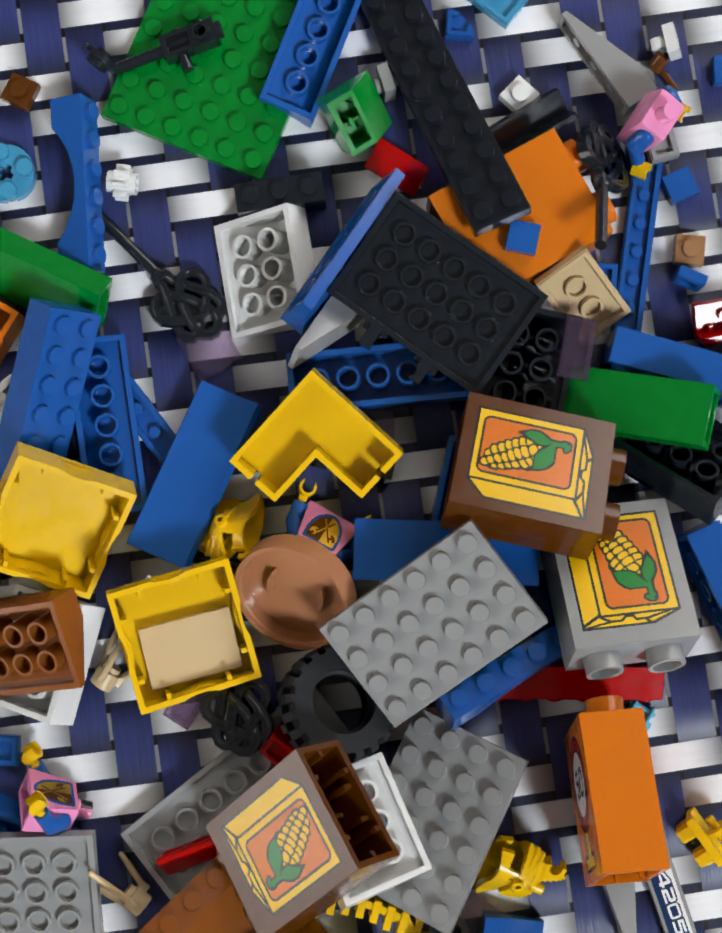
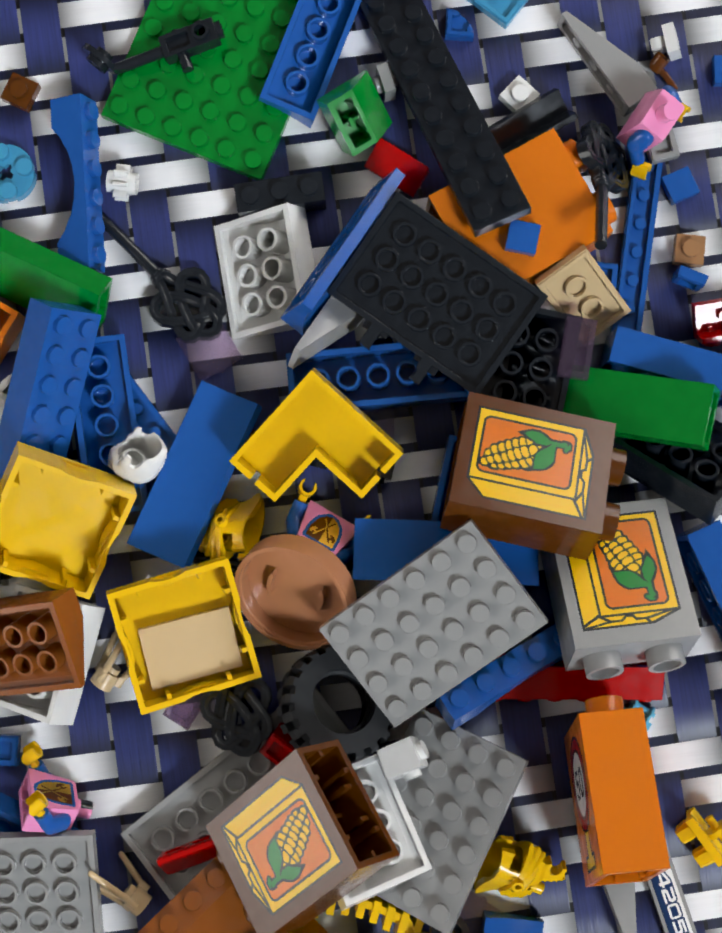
none -> white hair [108,427,168,484]
none -> white brick [377,736,429,781]

